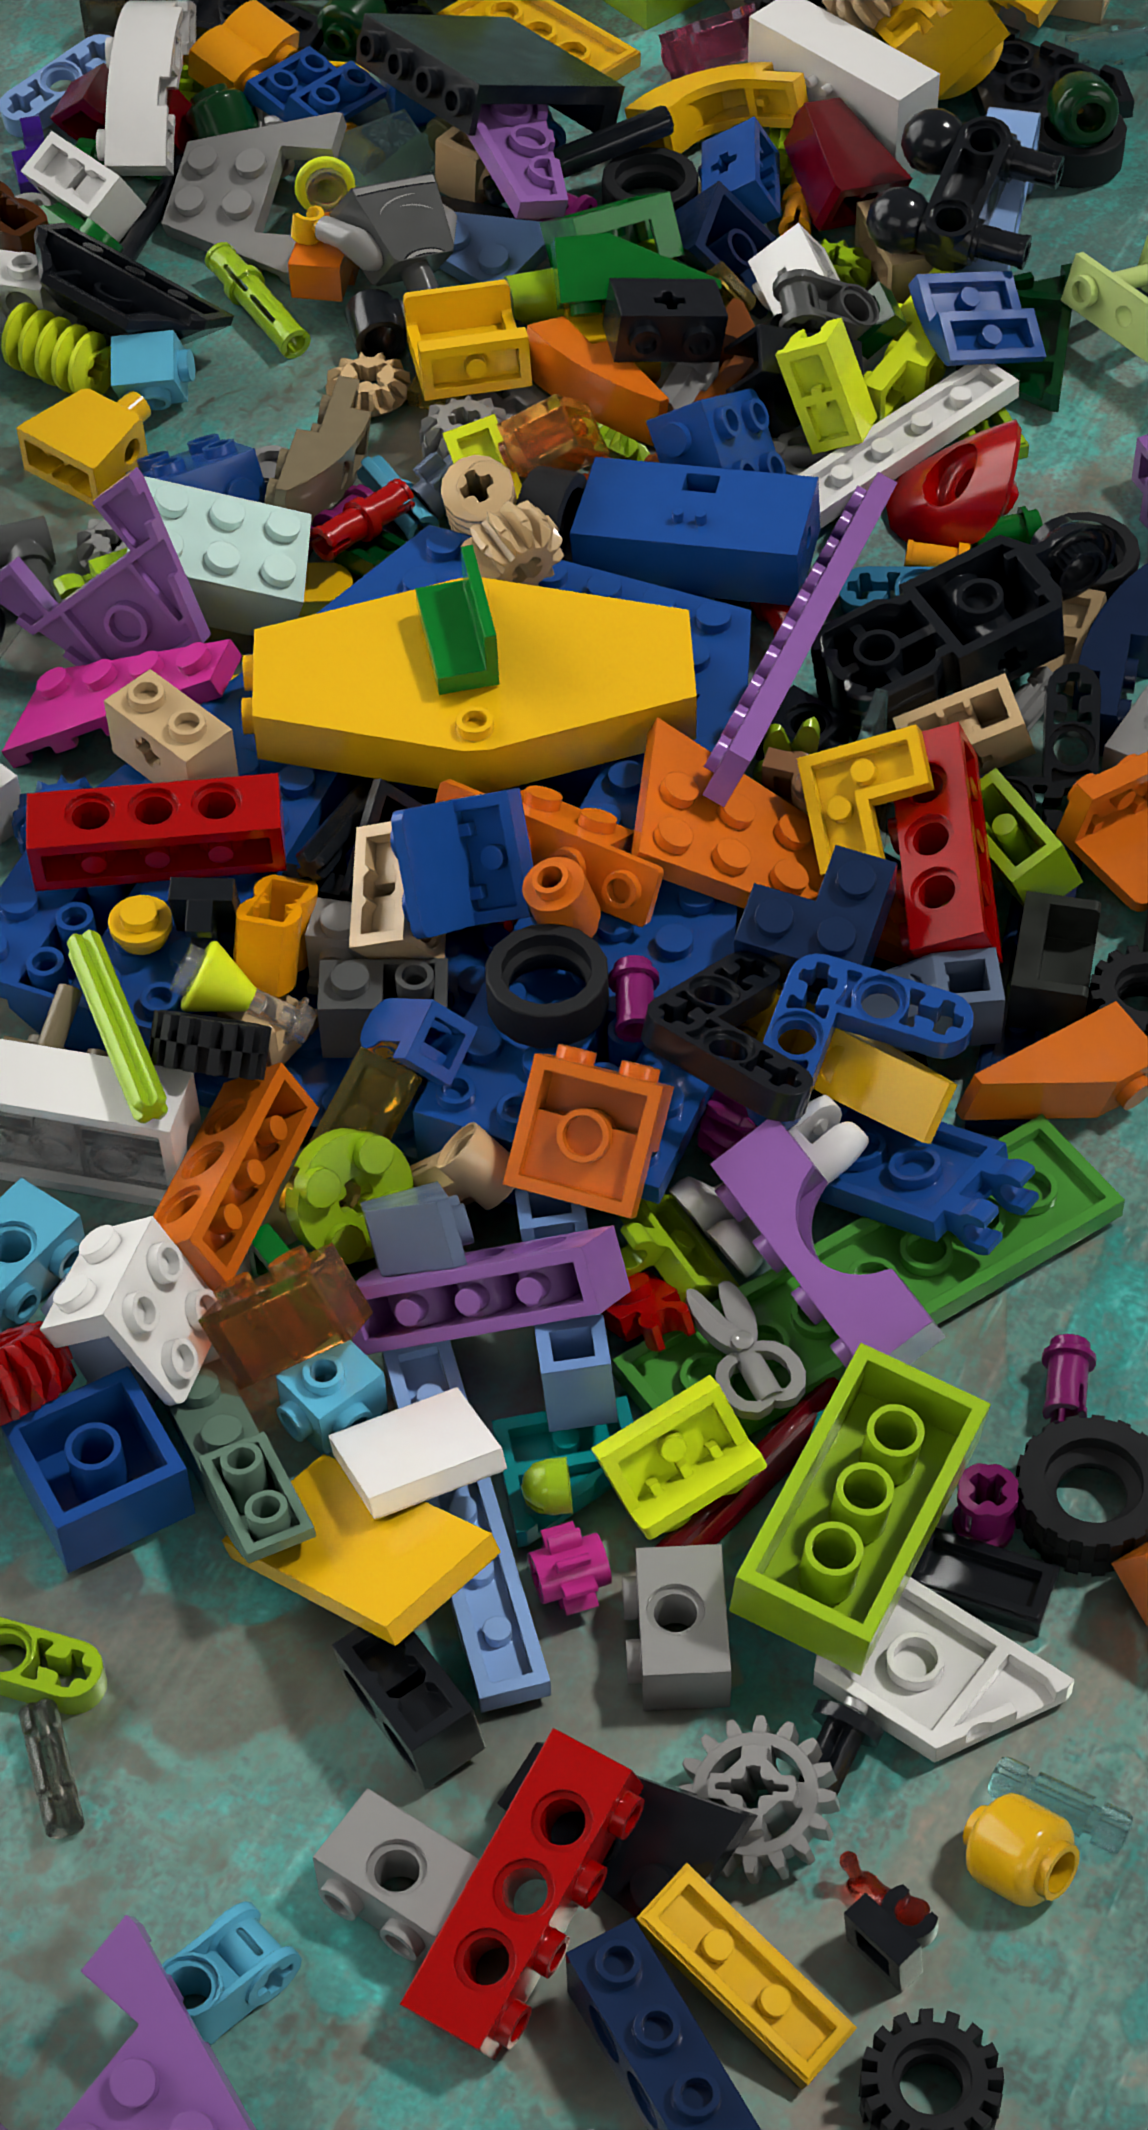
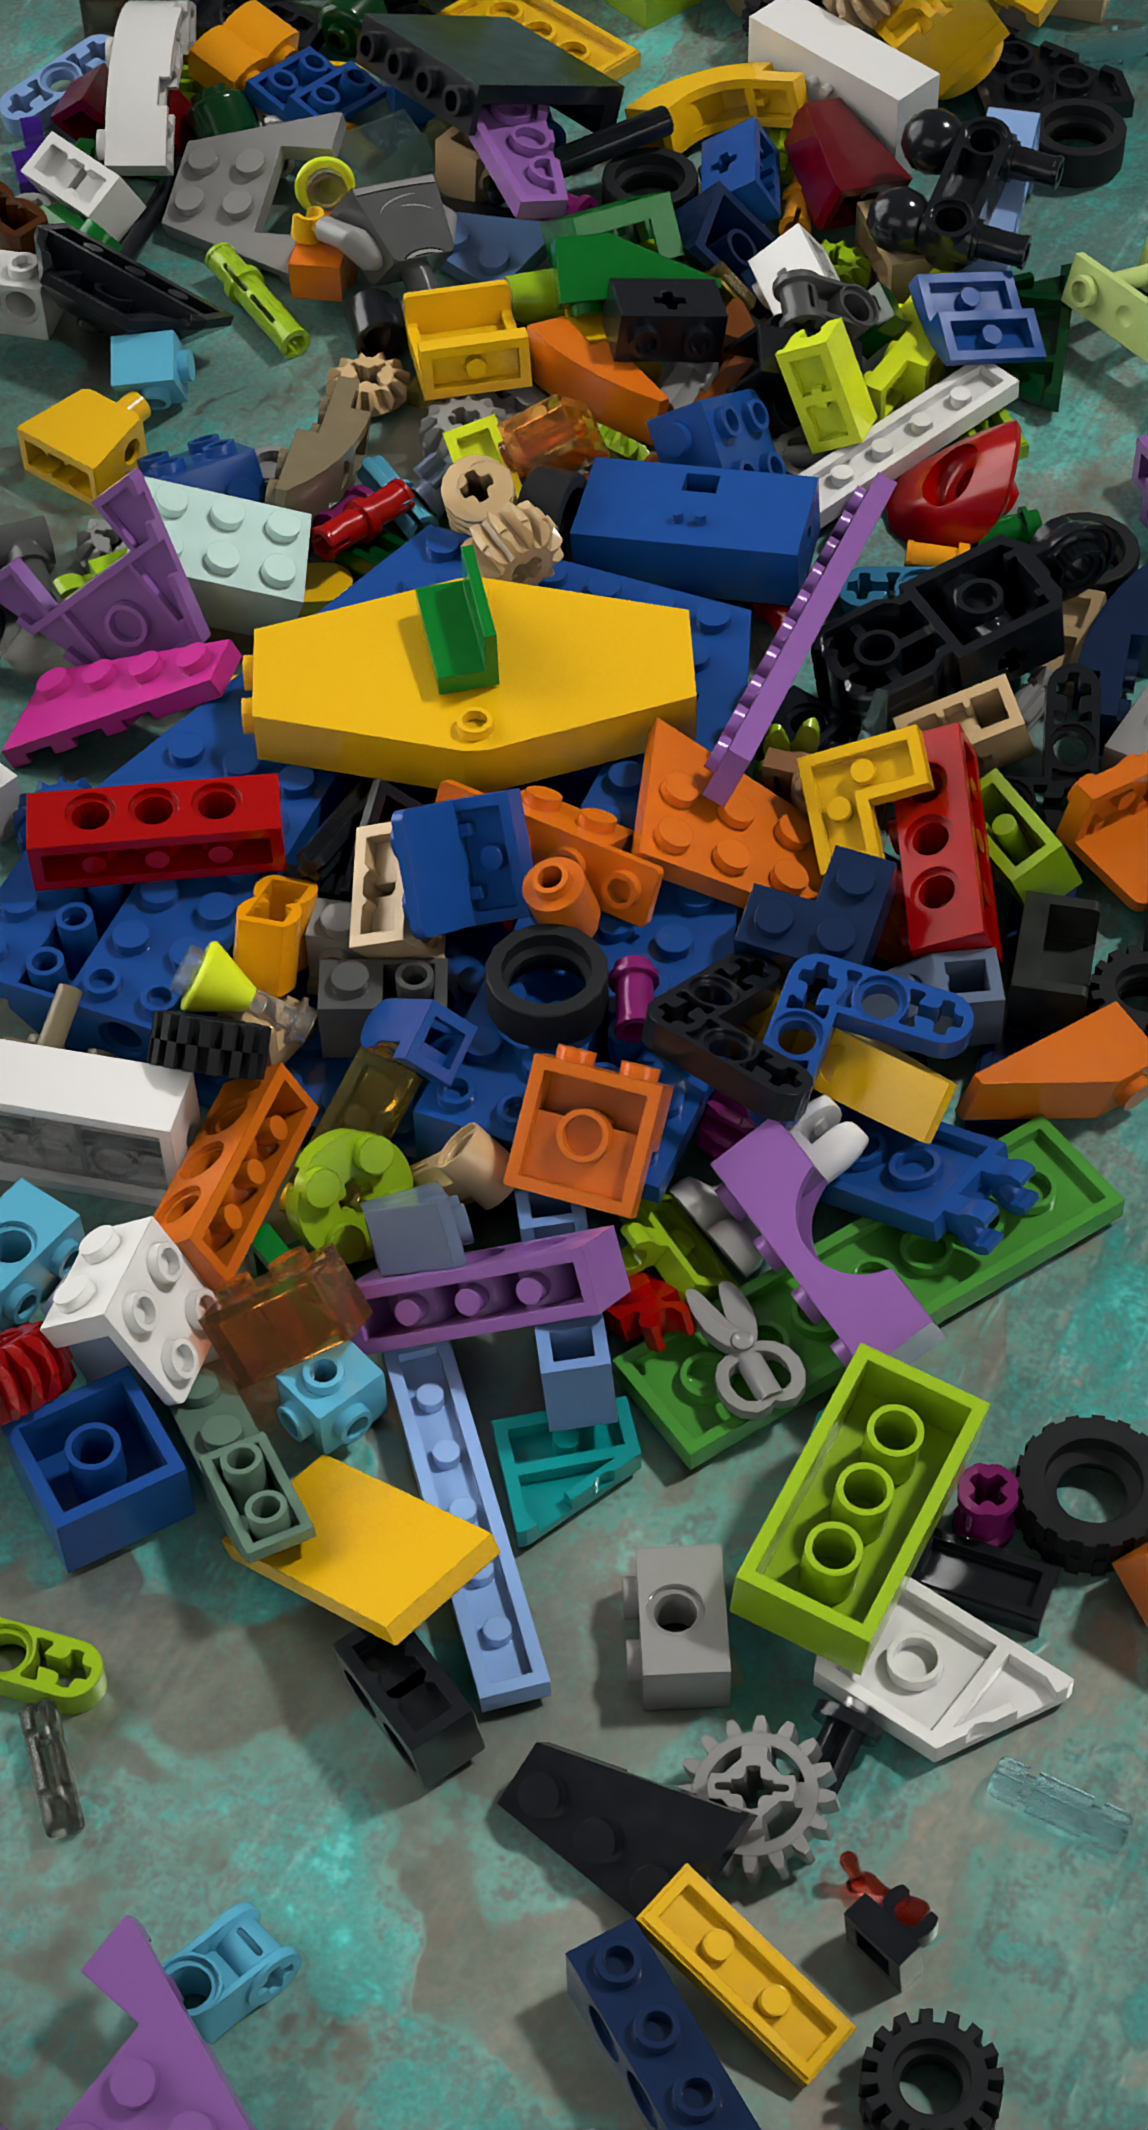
neon yellow piece [1,302,111,395] -> none
lime axle [67,930,168,1124] -> none
tan brick [104,669,239,783] -> none
yellow plate [108,895,173,955] -> none
black tile [168,877,240,957] -> none
light grey brick [313,1788,480,1961] -> none
white tile [328,1387,507,1519] -> none
red brick [400,1728,645,2061] -> none
lime hinge [521,1457,573,1516] -> none
dark pink gear [527,1521,612,1616] -> none
neon yellow bracket [591,1375,767,1540] -> none
dark red axle [655,1377,840,1547] -> none
clear pink brick [658,2,756,80] -> none
yellow head [963,1793,1080,1907] -> none
magenta pin [1041,1334,1097,1424] -> none
dark green head [1046,71,1119,146] -> none

